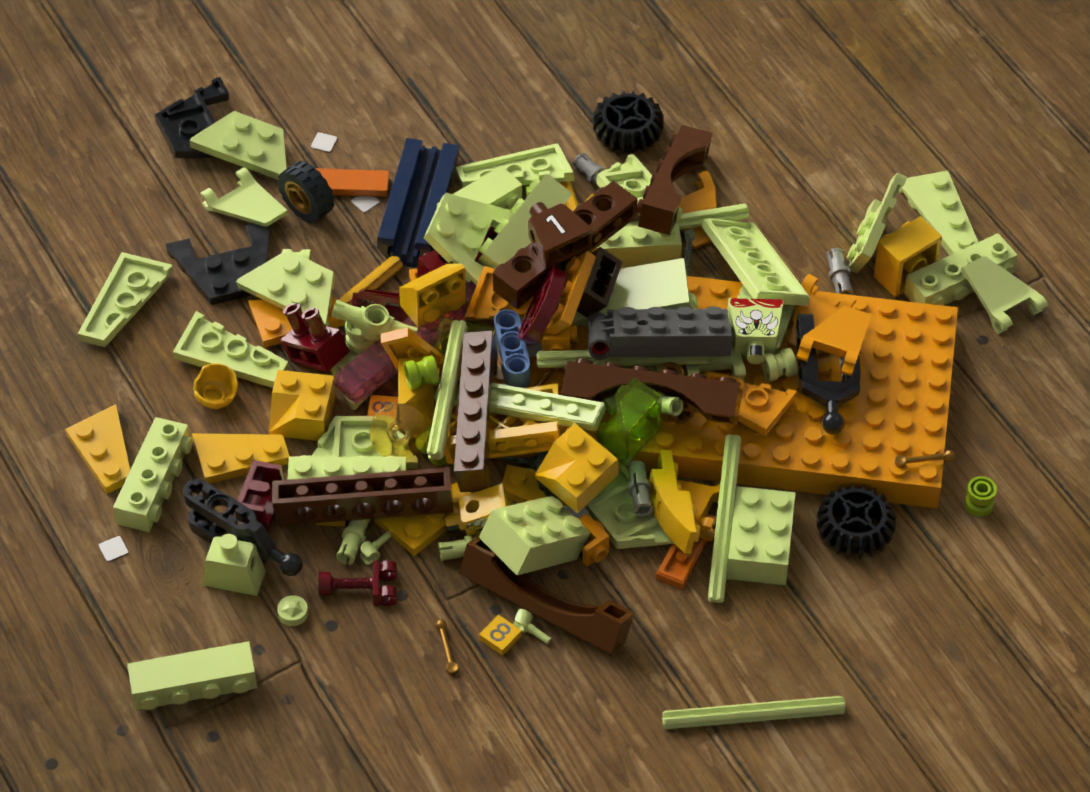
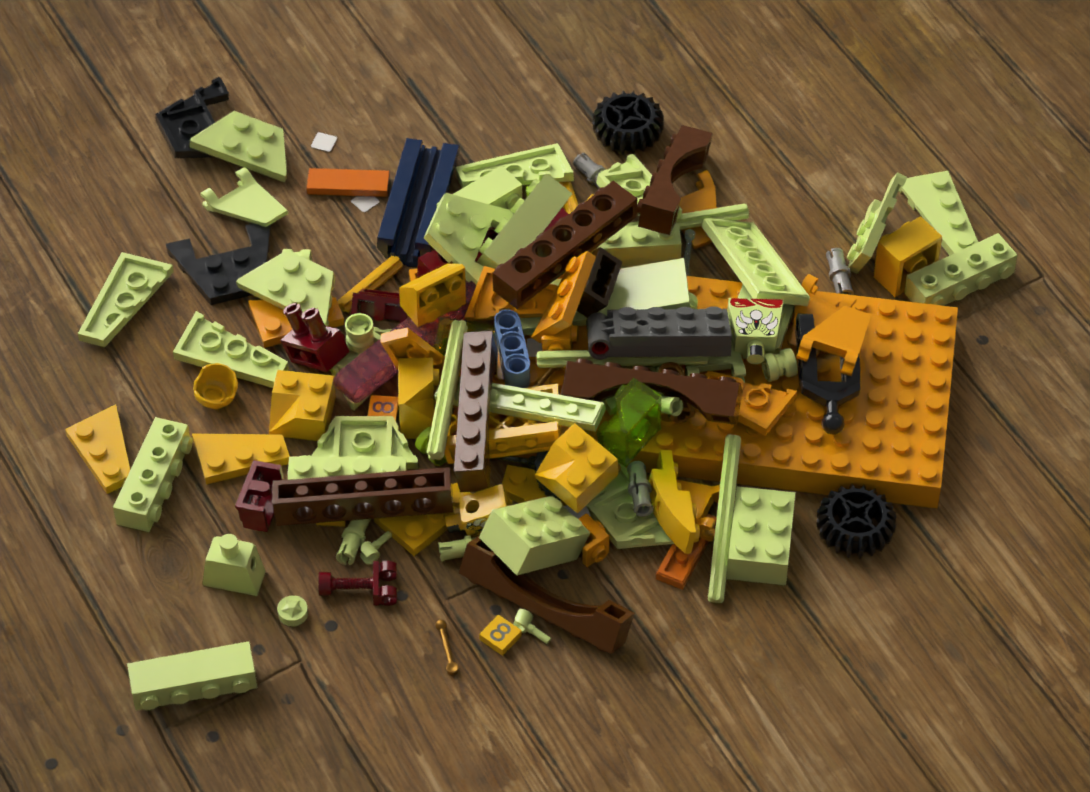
white sticker [99,536,128,561] -> none
black piece [183,479,303,576] -> none
black wheel [277,161,335,223] -> none
yellowish green pin [331,300,418,341] -> none
clear yellow dish [369,403,427,460] -> none
lime wheel [404,355,440,390] -> none
dark red piece [518,266,567,346] -> none
reddish brown torso [528,202,593,269] -> none
yellowish green axle [662,696,846,729] -> none
pearl gold hinge [895,450,955,468] -> none
yellowish green flag [961,256,1048,335] -> none
lime wheel [965,476,997,517] -> none

